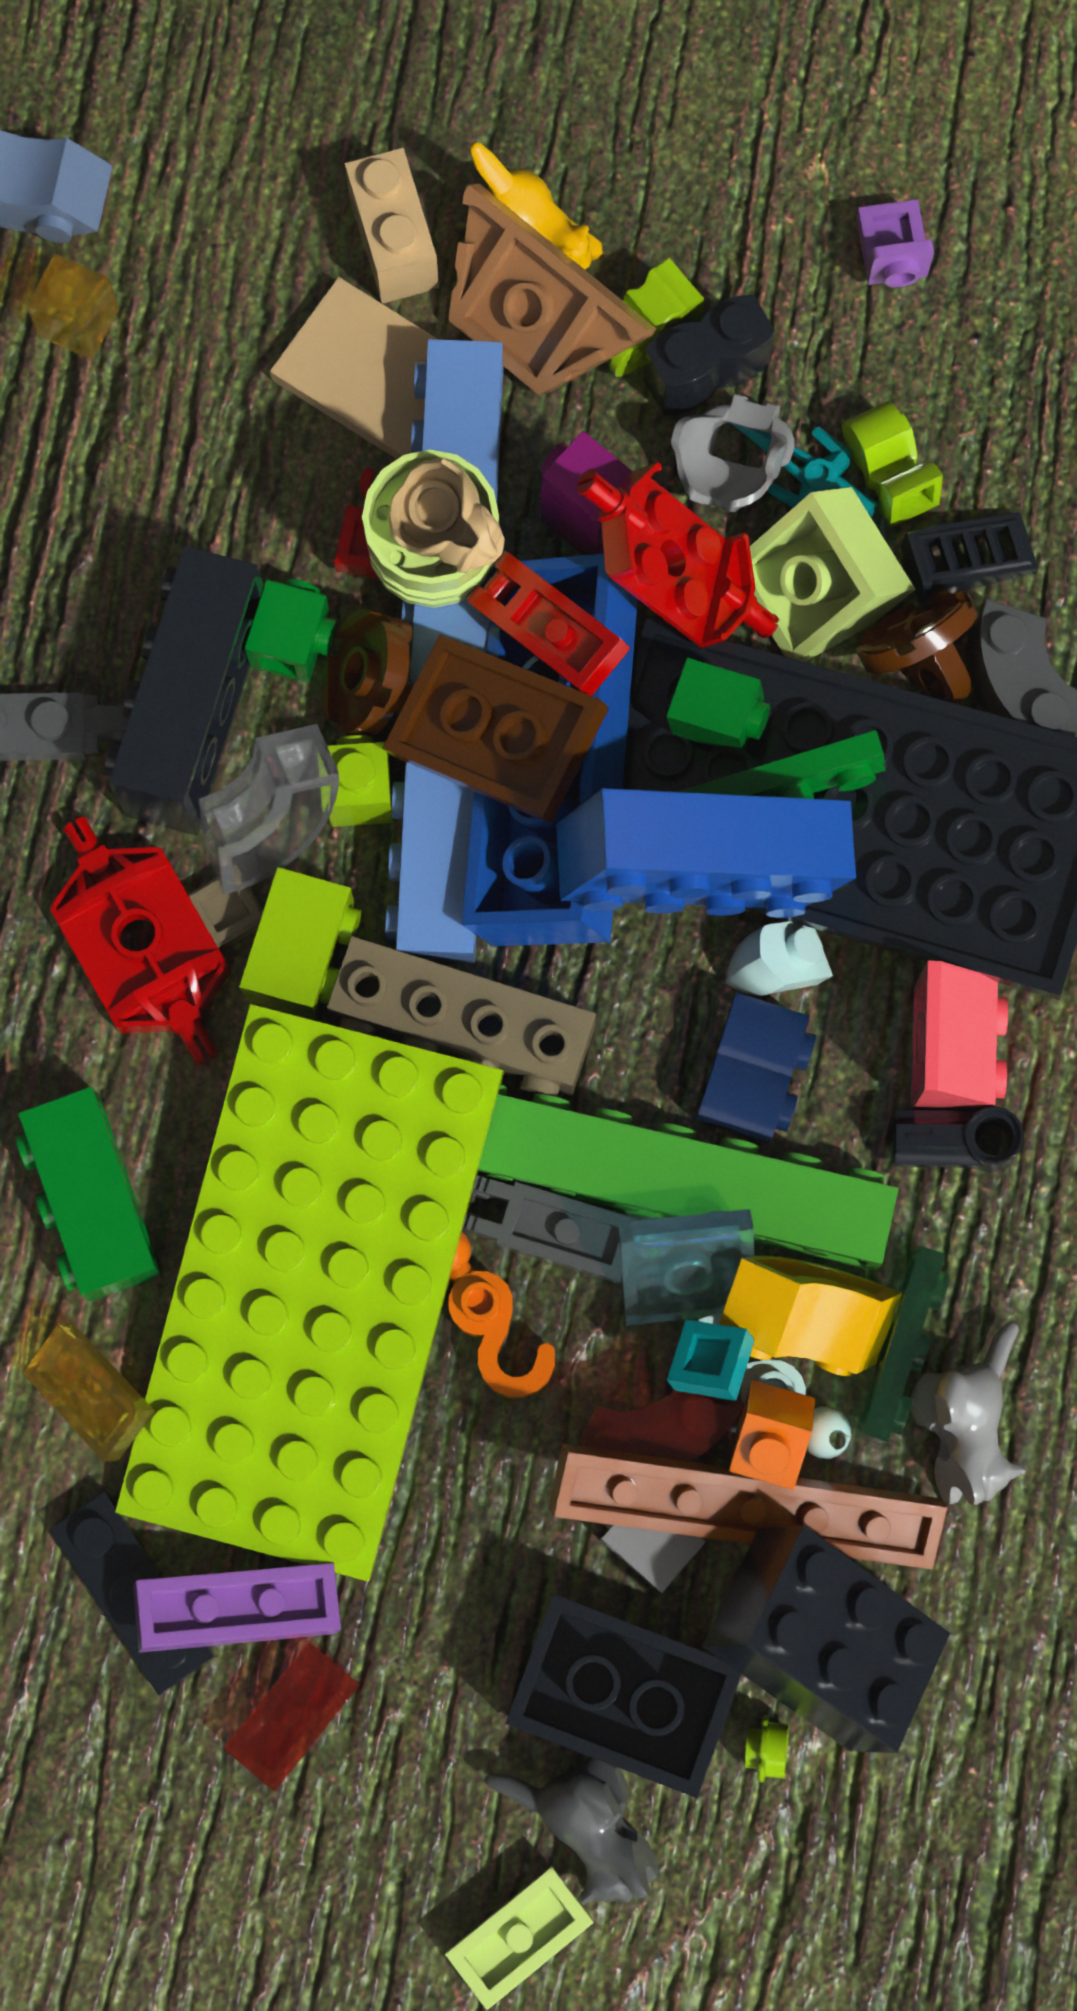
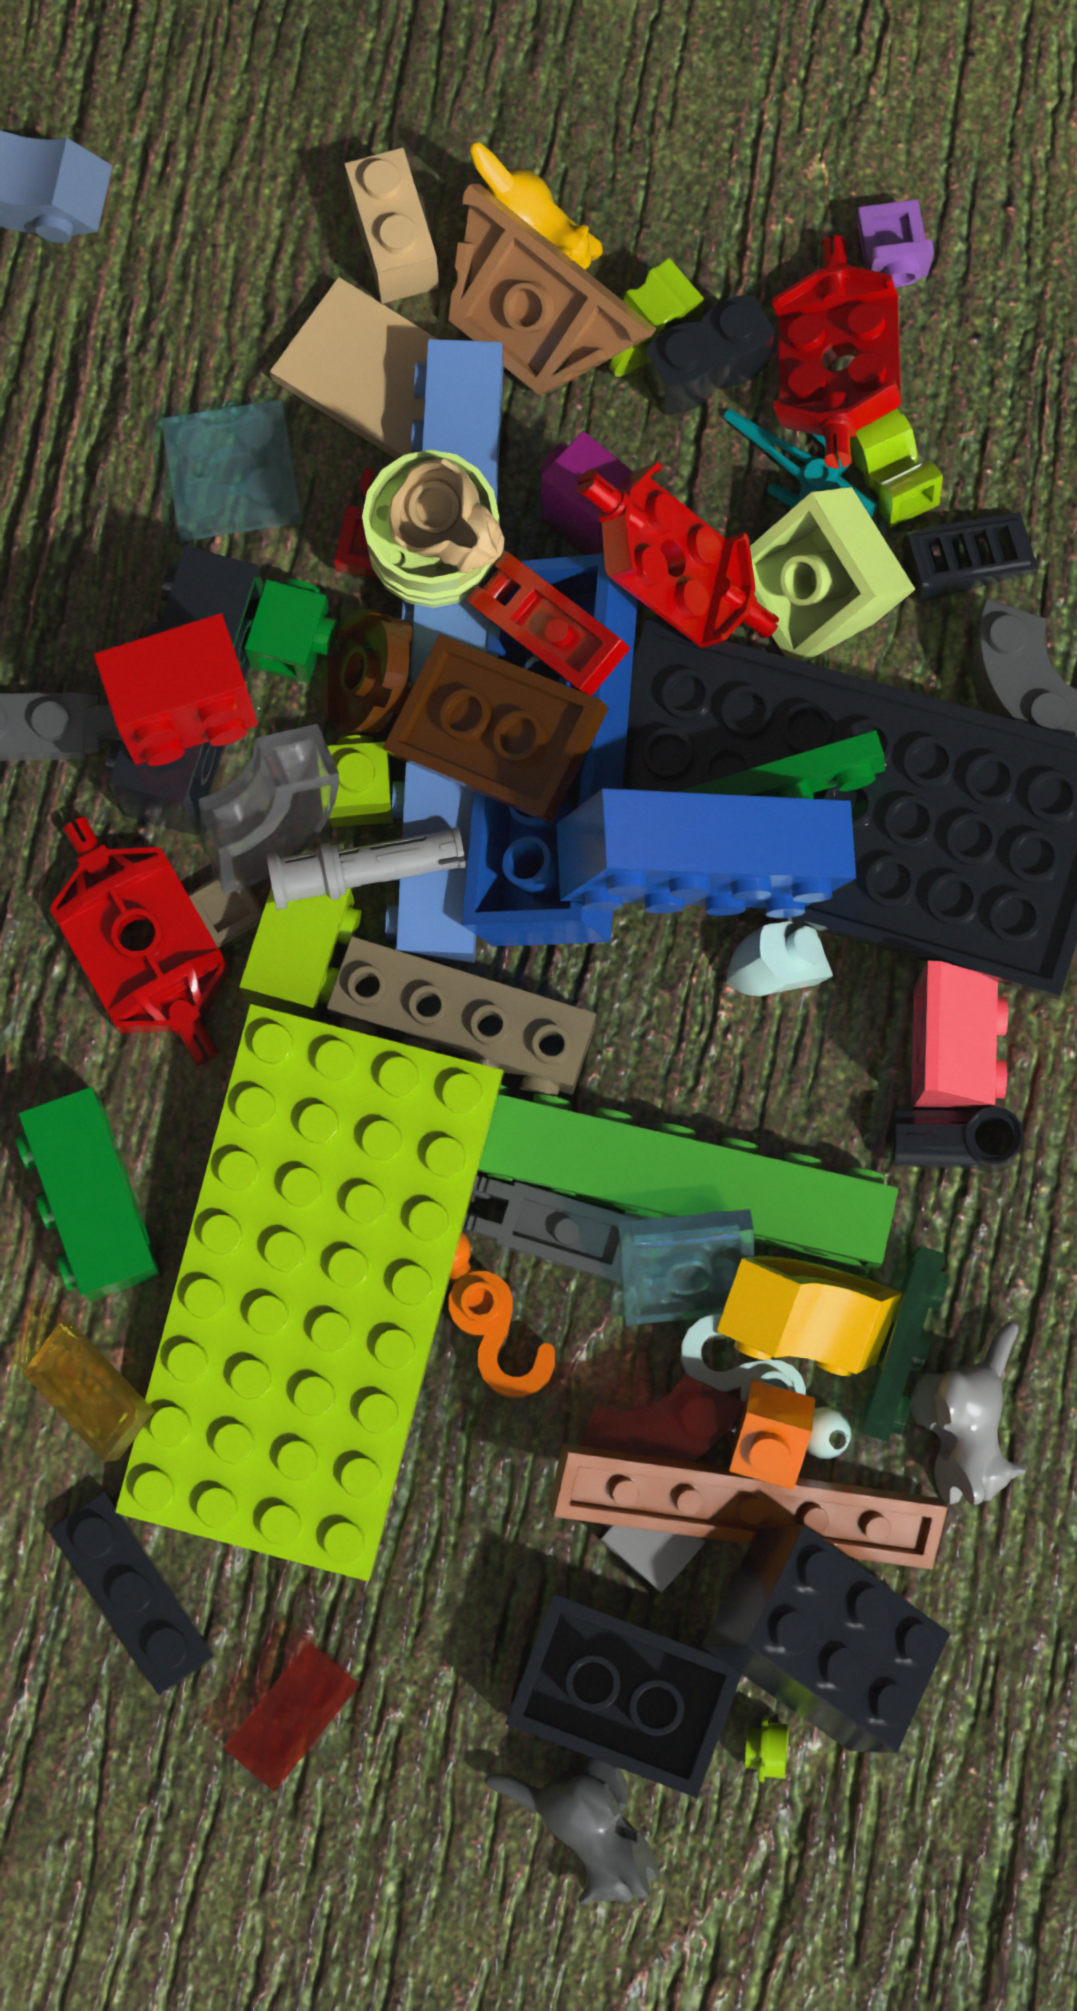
clear yellow brick [27,254,119,360] -> none
medium lavender plate [133,1563,341,1653] -> none
yellowish green plate [445,1866,594,2010] -> none
green brick [666,658,770,756] -> none
teal plate [667,1319,754,1401] -> none
light grey helmet [671,393,795,512] -> none
dark blue brick [696,993,817,1143] -> none
reddish brown tile [856,587,978,704] -> none
none -> red brick [94,613,259,766]
none -> clear light blue plate [161,399,302,542]
none -> light grey pin [266,827,466,910]
none -> red plate [772,235,902,469]

